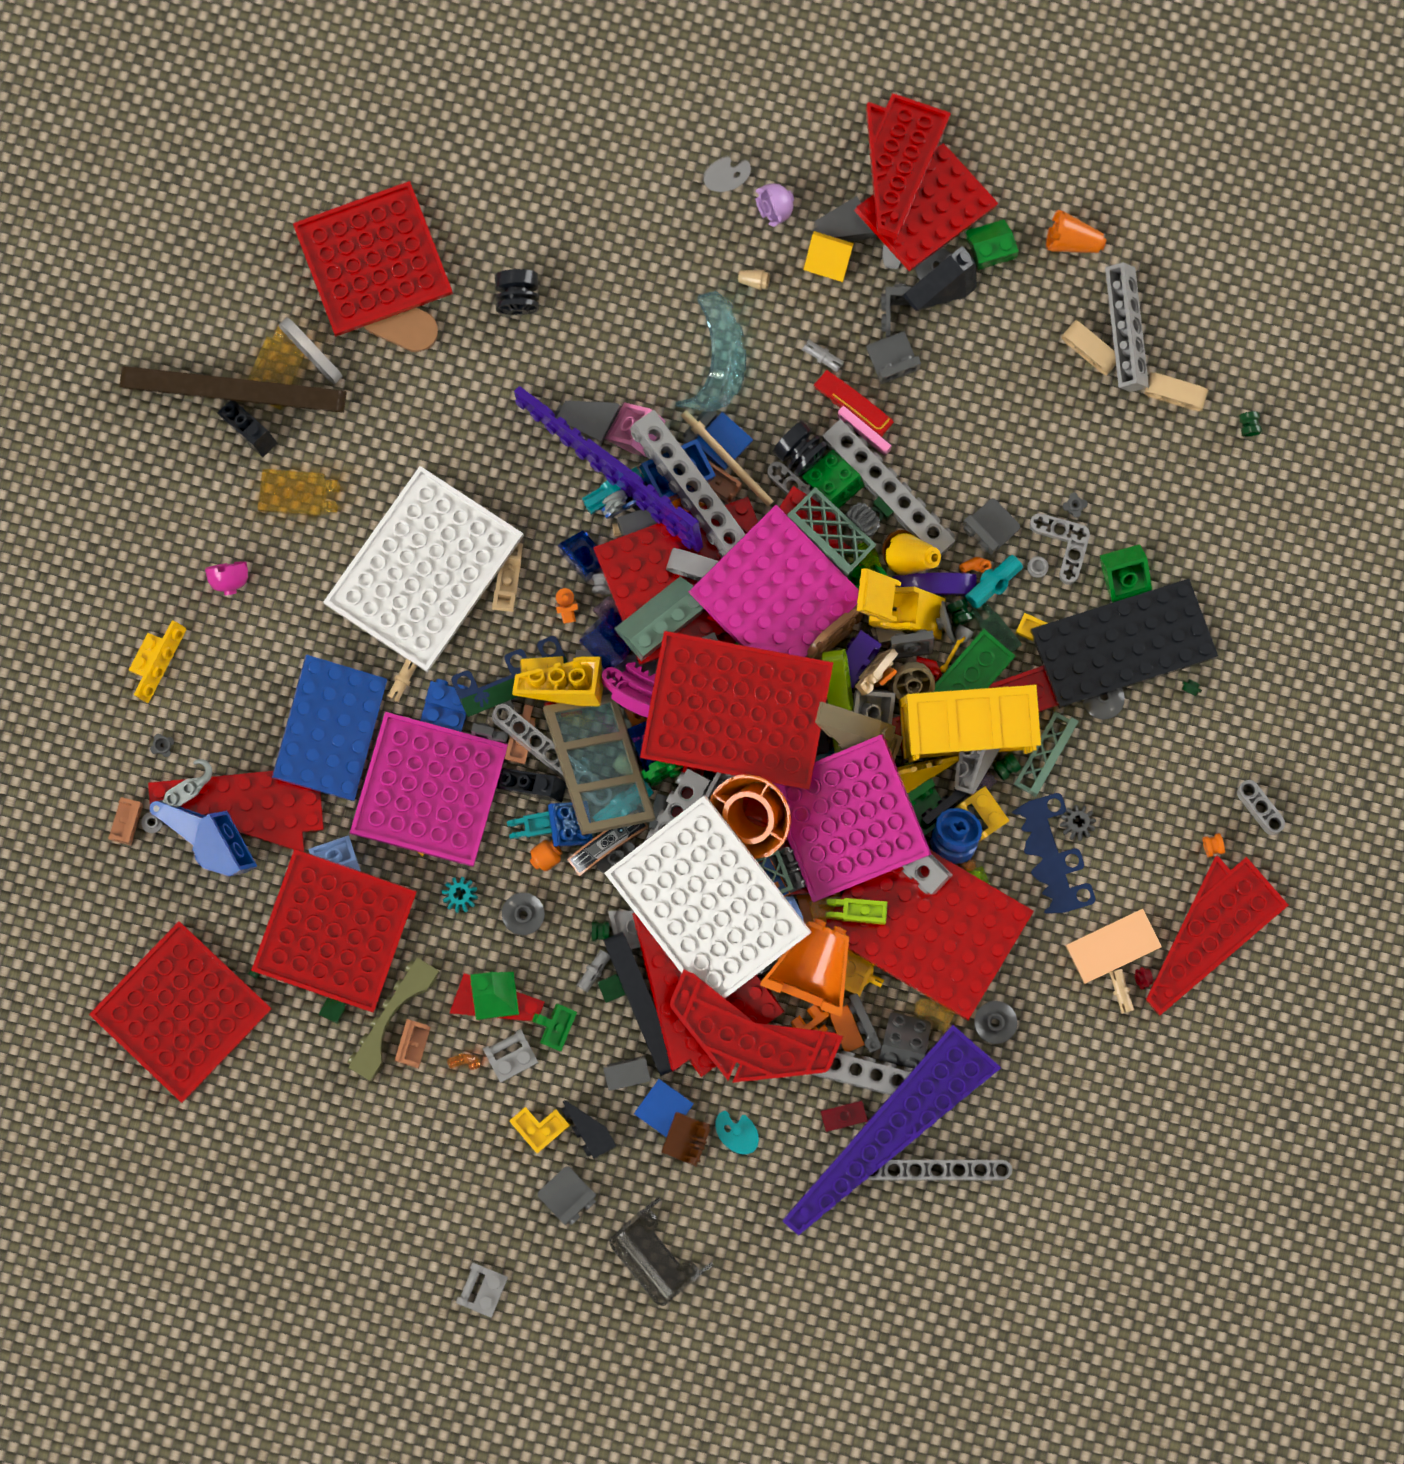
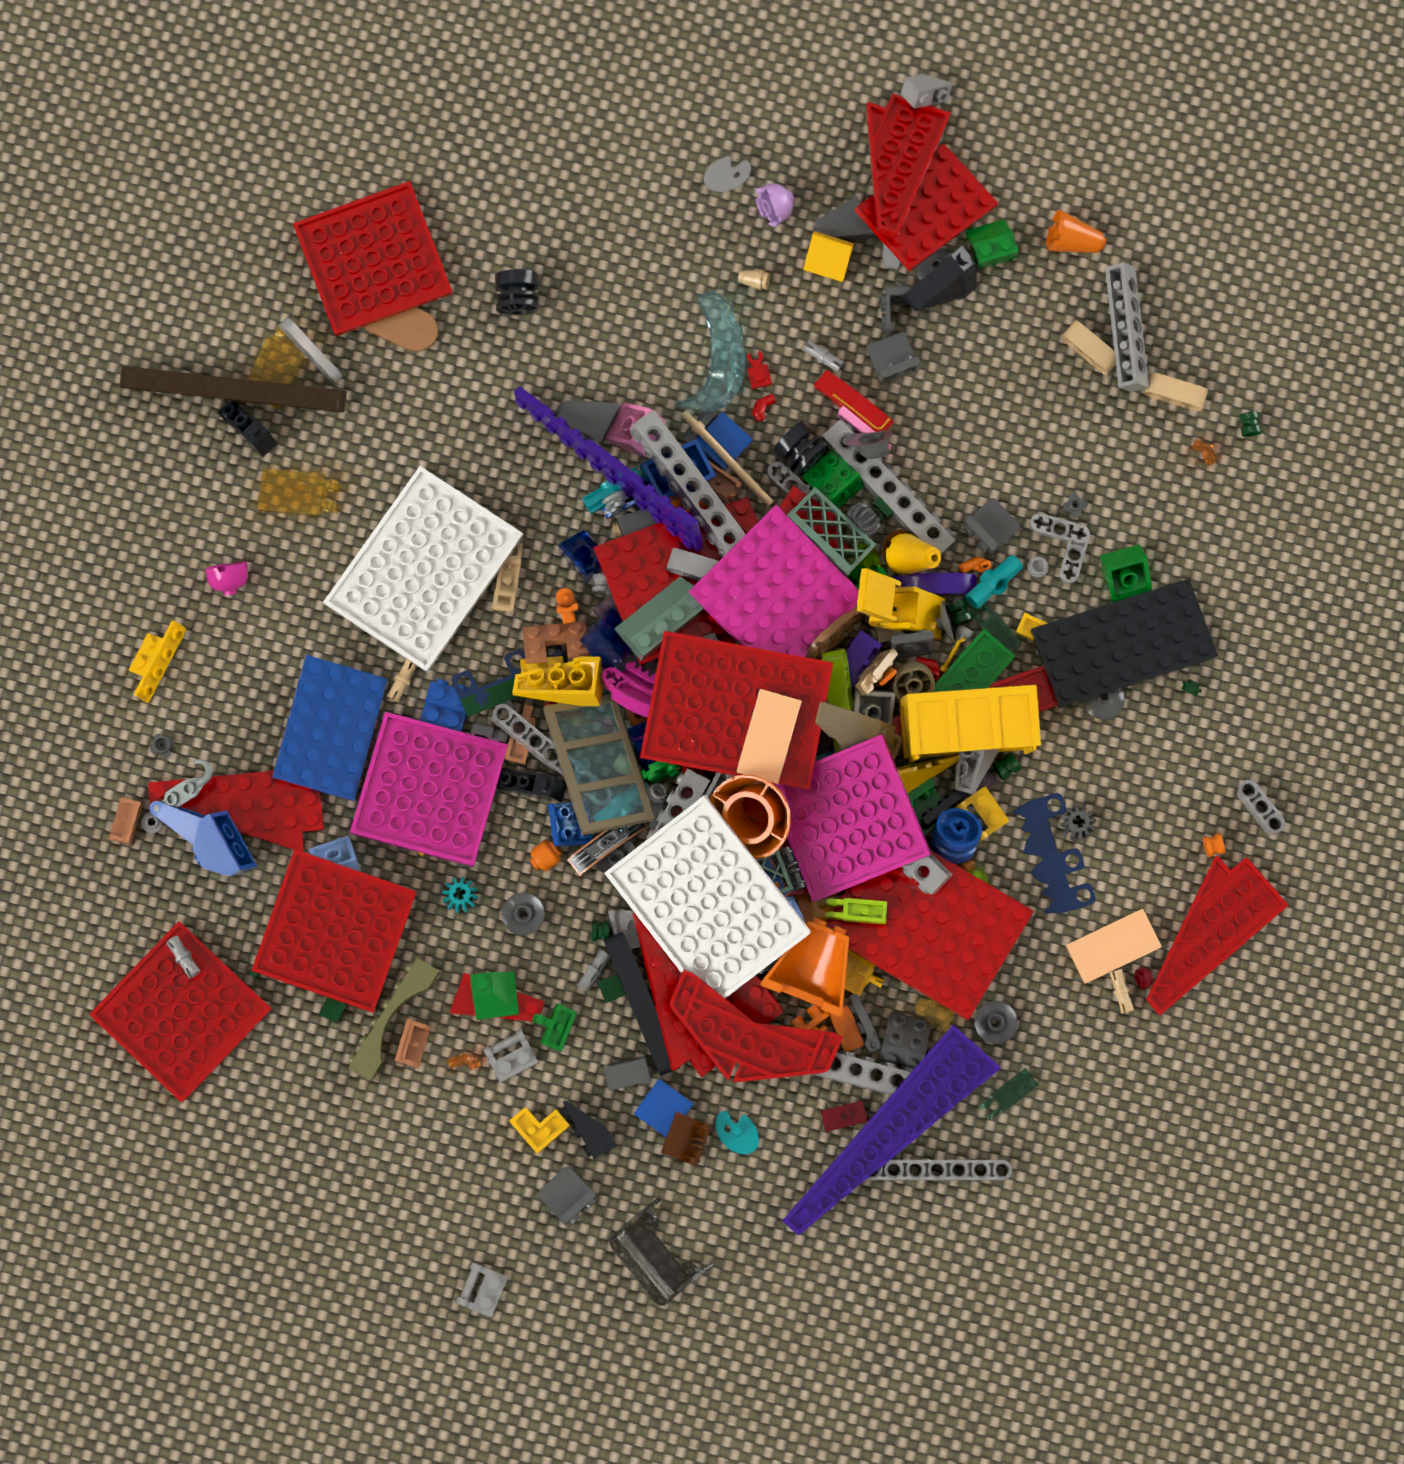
teal hinge [507,811,552,840] -> none
sand green fence [1014,711,1079,797] -> none
none -> light grey pin [166,936,201,979]
none -> nougat plate [522,621,589,664]
none -> light grey plate [647,783,667,804]
none -> light nougat tile [737,689,802,784]
none -> red plate [747,351,772,390]
none -> red arm [752,393,776,422]
none -> dark grey piece [842,430,893,459]
none -> light grey slope [901,74,952,109]
none -> clear green hinge [979,1068,1039,1121]
none -> clear orange arm [1192,439,1217,466]

